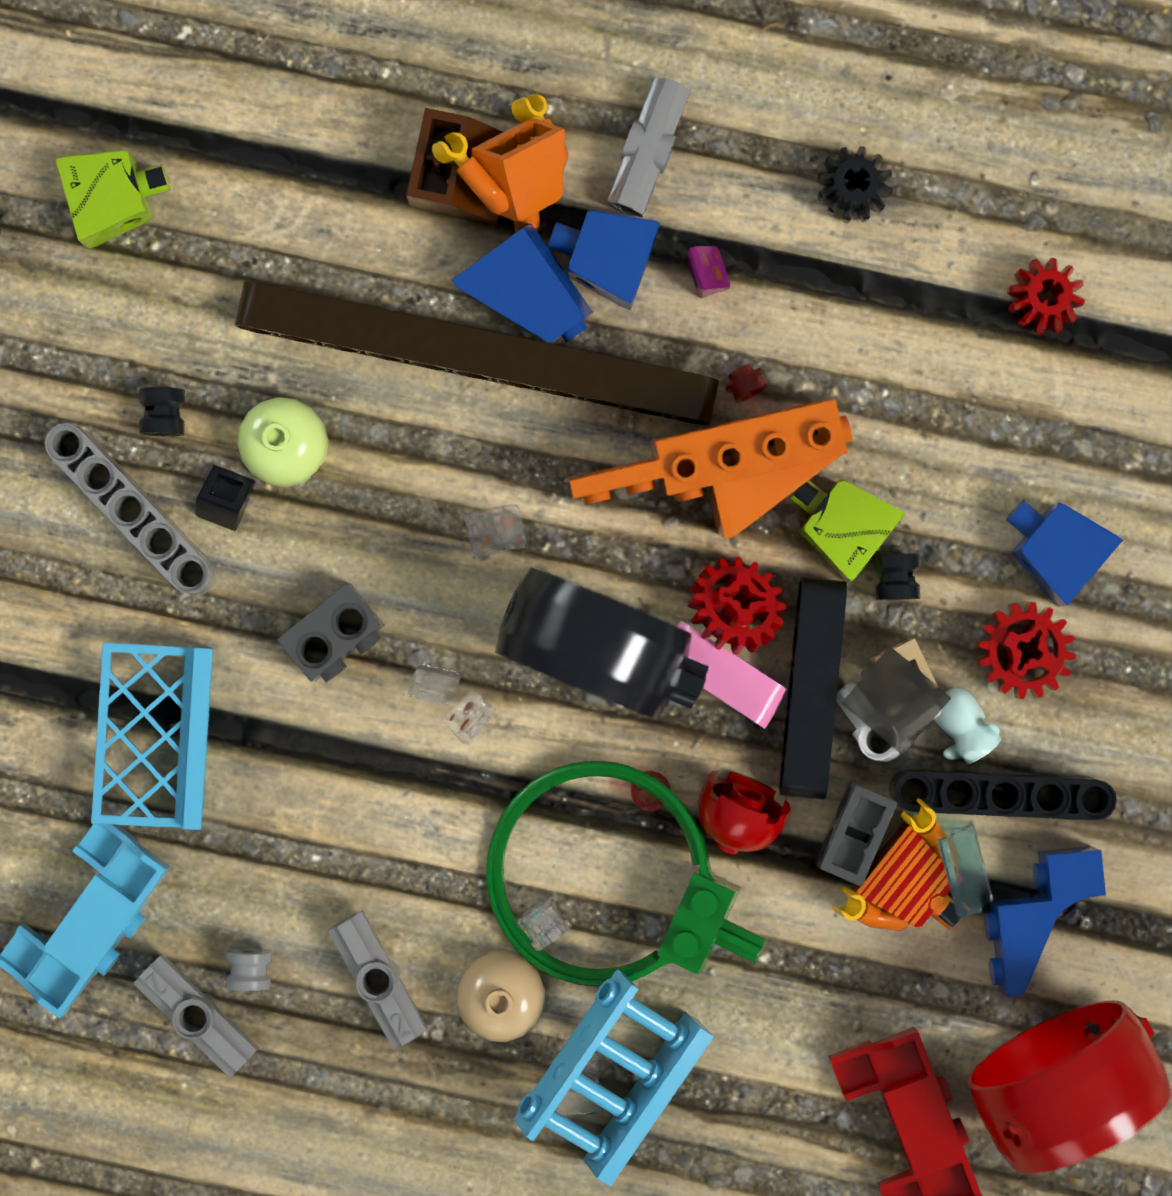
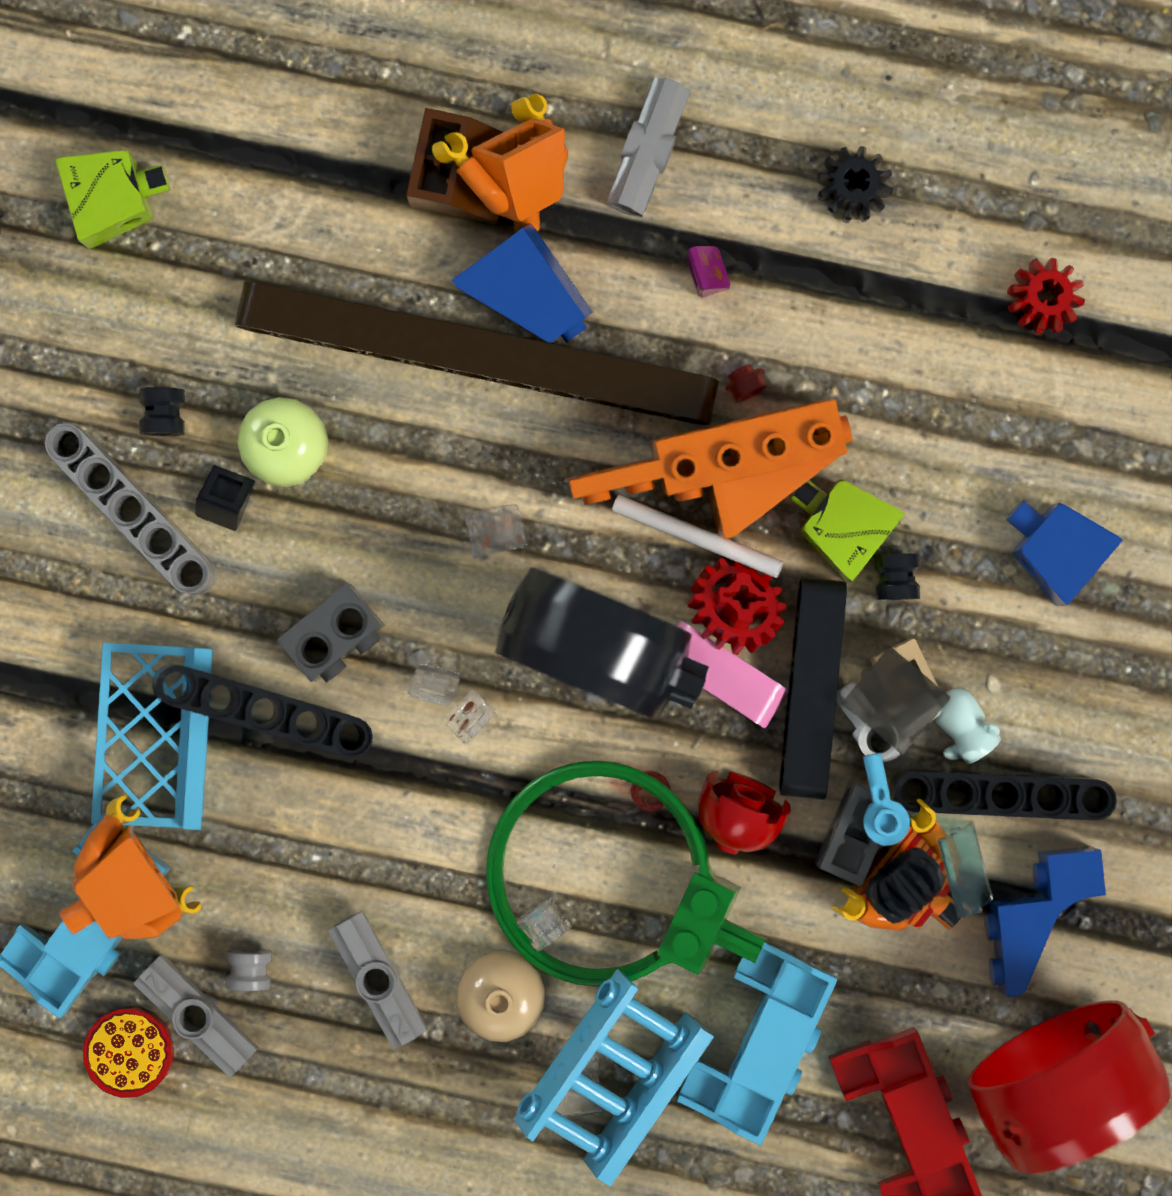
blue torso [548,210,660,310] -> none
red gear [975,602,1076,699] -> none
none -> orange torso [59,795,201,939]
none -> tile [83,1006,175,1098]
none -> black beam [152,664,373,758]
none -> white bar [612,495,783,578]
none -> medium azure bracket [676,941,838,1146]
none -> medium azure plate [863,753,910,846]
none -> black gear [865,847,946,924]

